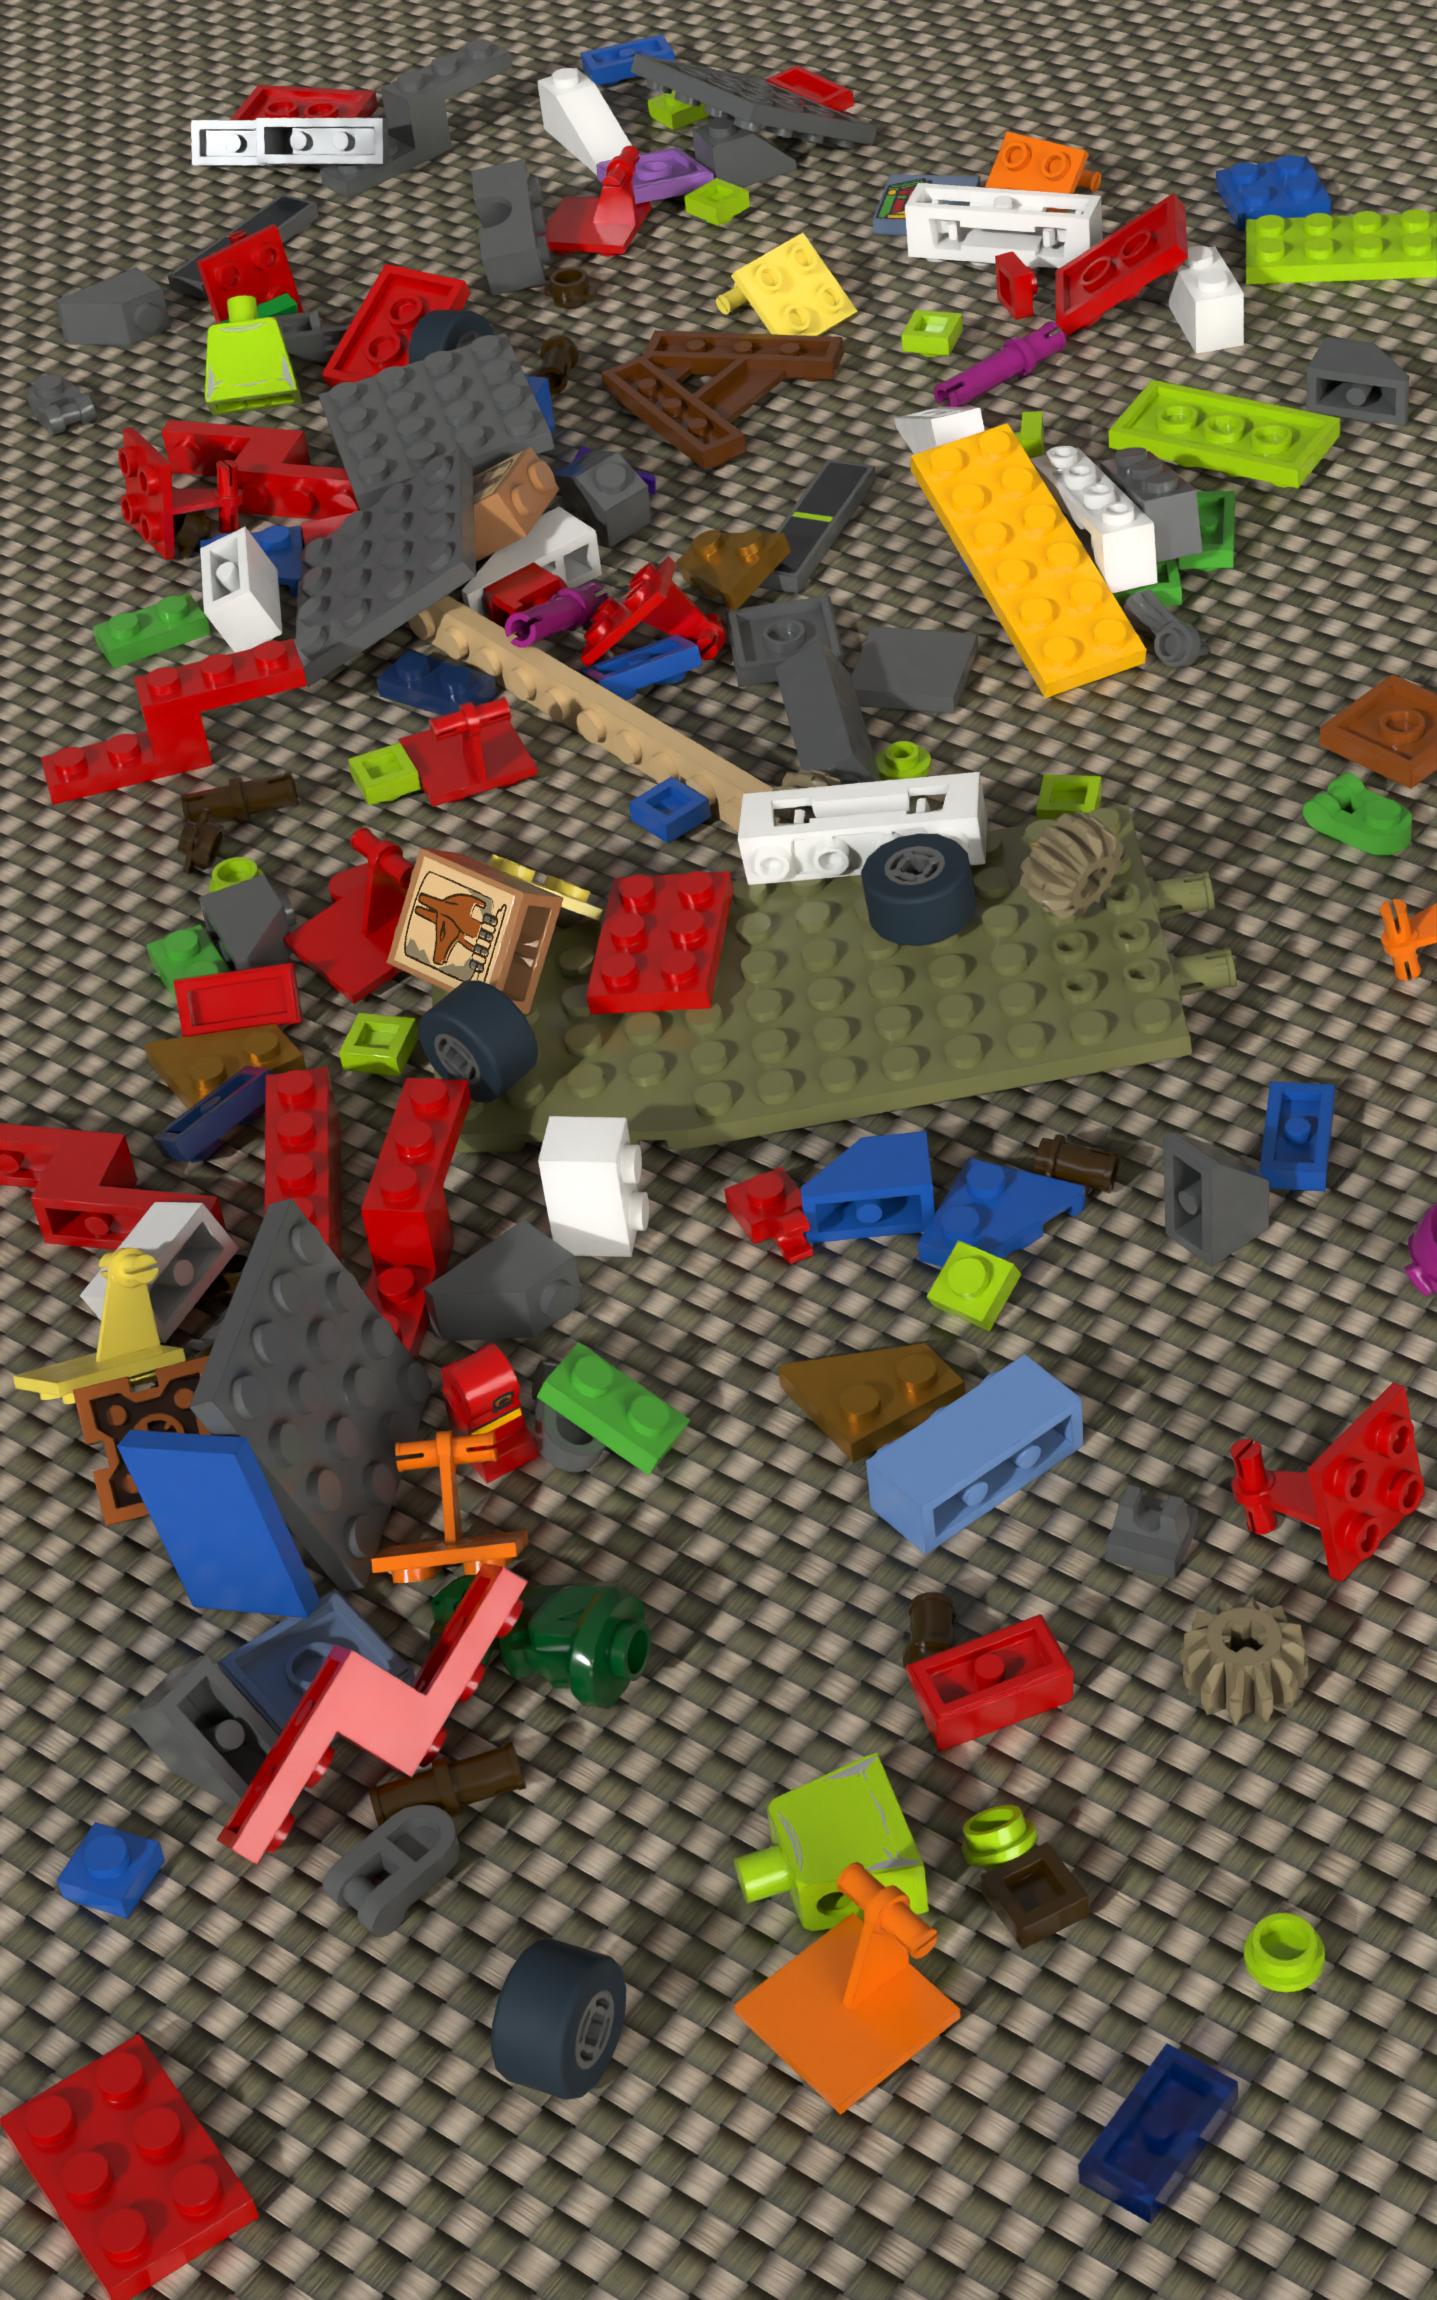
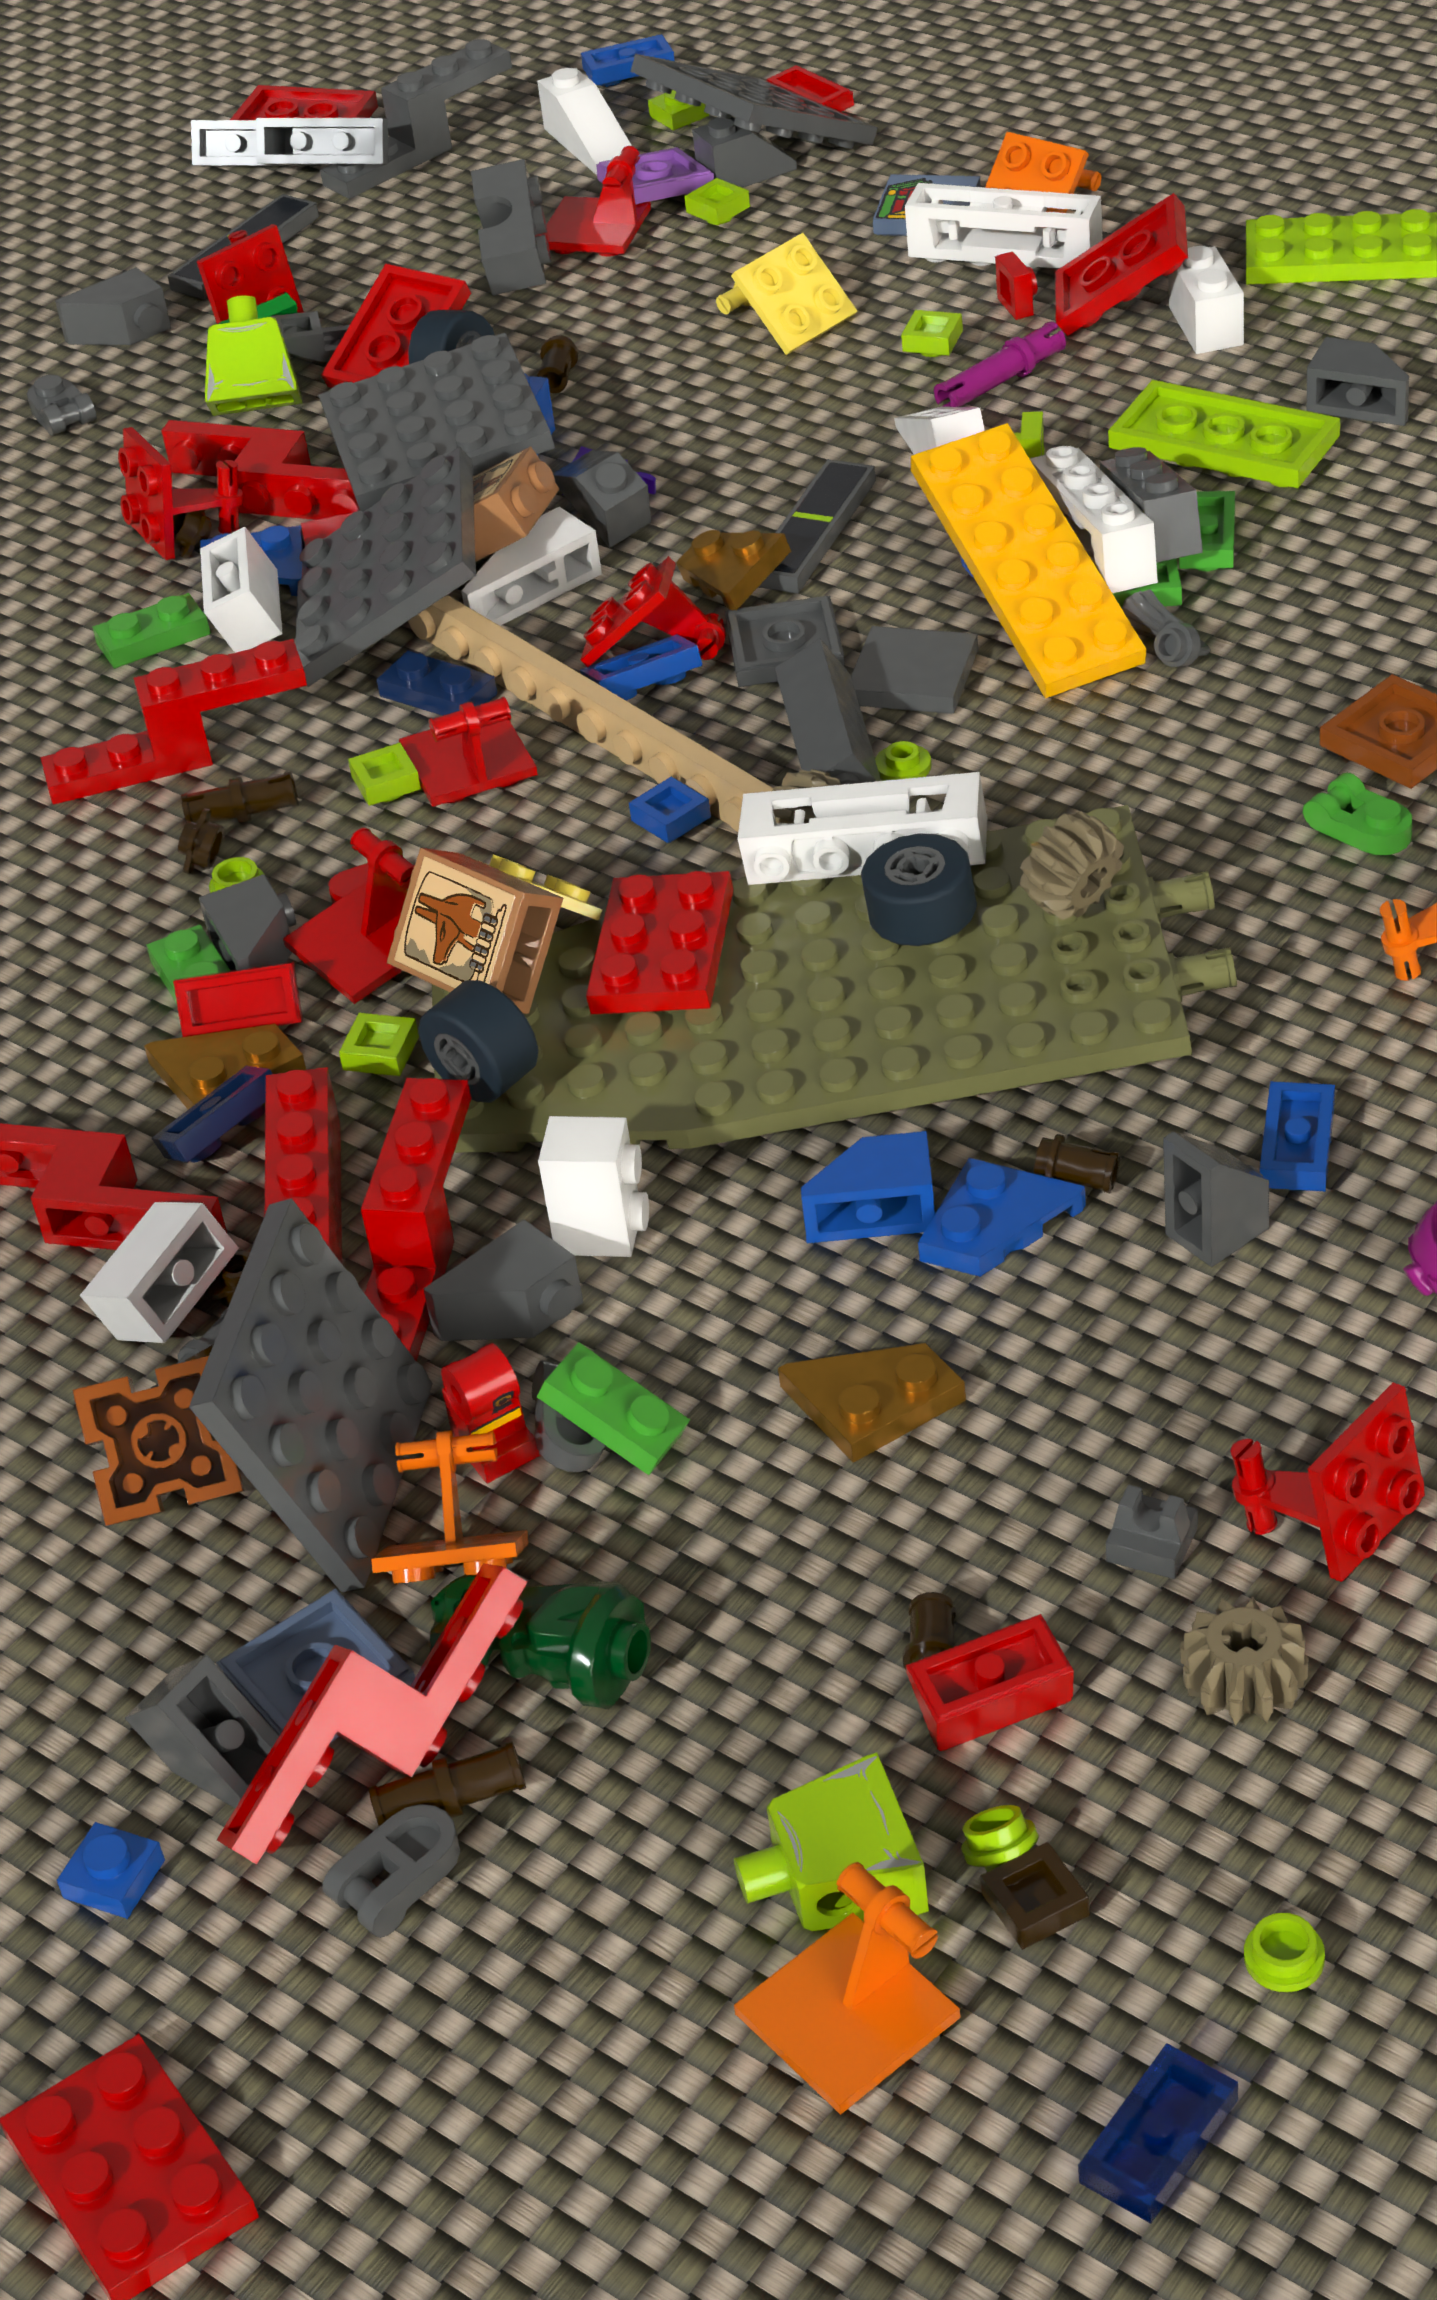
light yellow plate [13,1248,186,1404] -> none
blue tile [117,1430,320,1618] -> none
red brick [483,562,568,637] -> none
black wheel [491,1939,627,2100] -> none
magenta pin [505,583,609,648] -> none
dark brown plate [544,267,598,309] -> none
reddish brown plate [601,330,844,470] -> none
red plate [724,1167,814,1264] -> none
medium blue brick [866,1354,1084,1555] -> none
lime plate [926,1240,1022,1331] -> none
lime plate [1036,774,1102,820] -> none
blue plate [1216,155,1331,231] -> none

